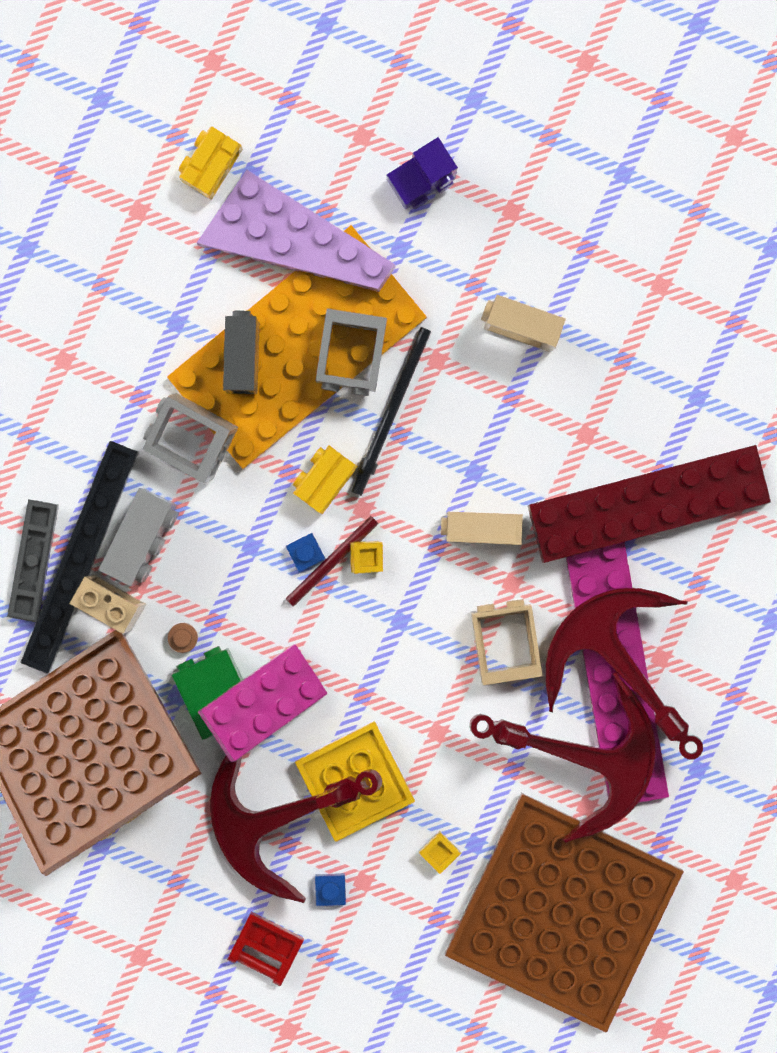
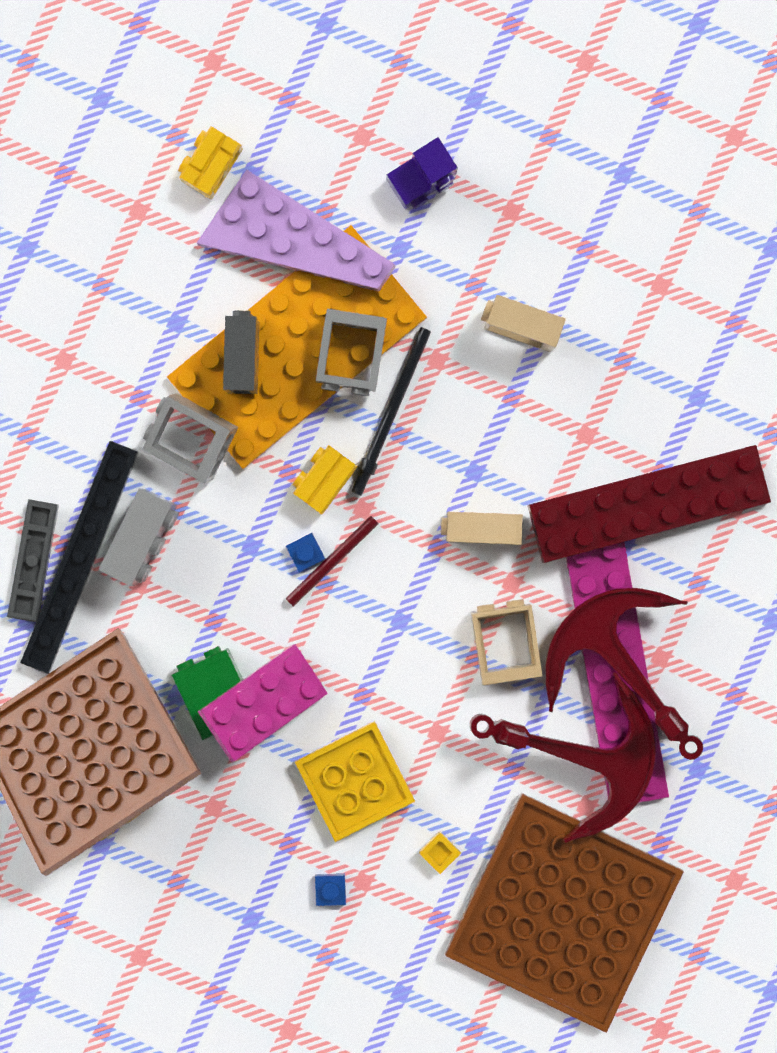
tan window [69,575,147,634] -> none
nougat plate [168,623,198,653] -> none
dark red piece [210,755,382,903] -> none
red plate [227,911,304,986] -> none
yellow plate [350,541,383,574] -> none

